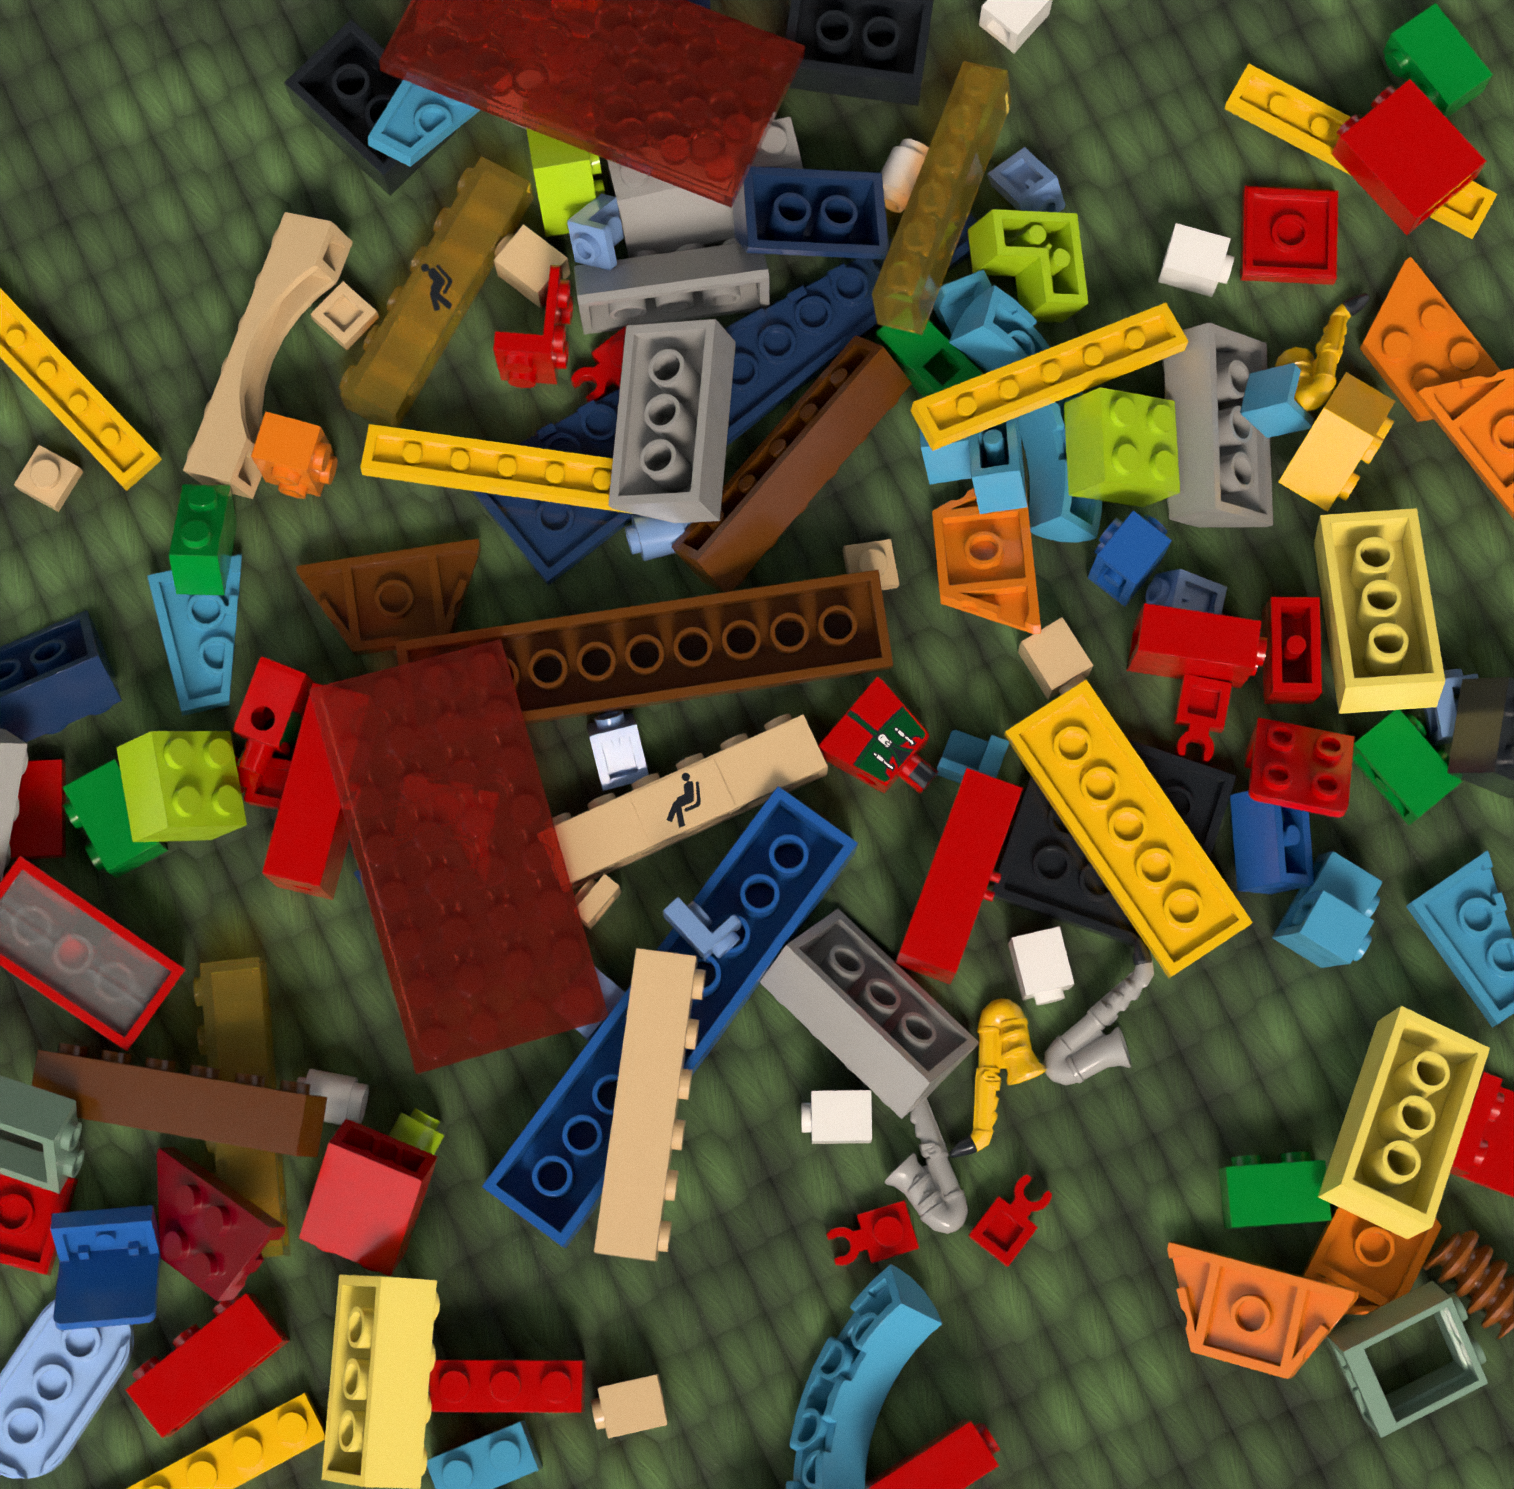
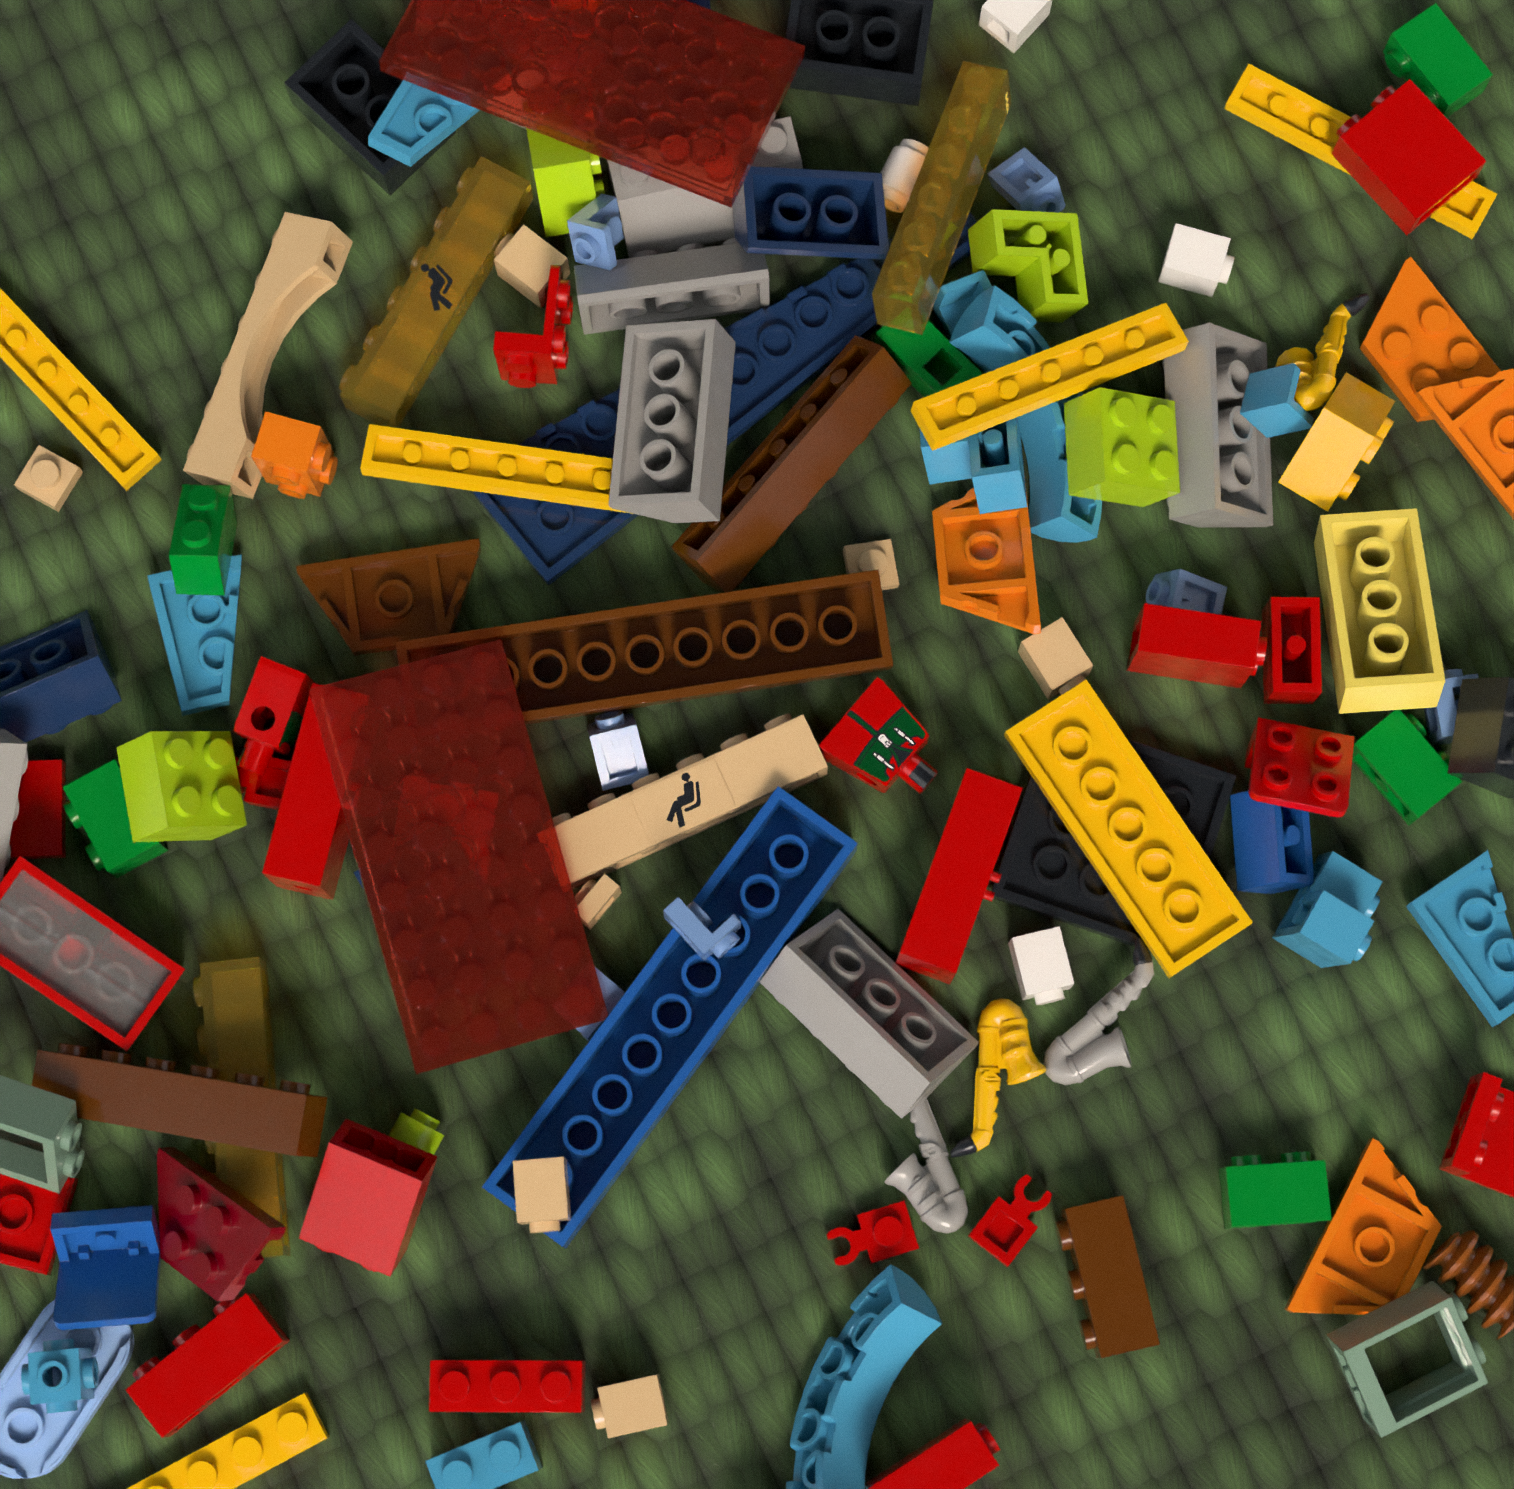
white brick [297,1069,369,1125] -> none
tan plate [310,281,379,350] -> none
light yellow brick [322,1275,440,1489] -> none
red plate [571,324,628,403] -> none
tan brick [594,948,706,1262] -> none
medium blue brick [625,514,692,561] -> none
white brick [801,1090,872,1144] -> none
dark azure panel [937,730,1009,784] -> none
blue brick [1088,511,1172,607] -> none
orange wing [1167,1241,1359,1379] -> none
red plate [1174,674,1232,764] -> none
red tile [1240,186,1338,285] -> none
light yellow brick [1318,1006,1490,1239] -> none
none -> dark azure brick [21,1339,99,1413]
none -> tan brick [513,1157,571,1233]
none -> reddish brown brick [1055,1195,1160,1358]

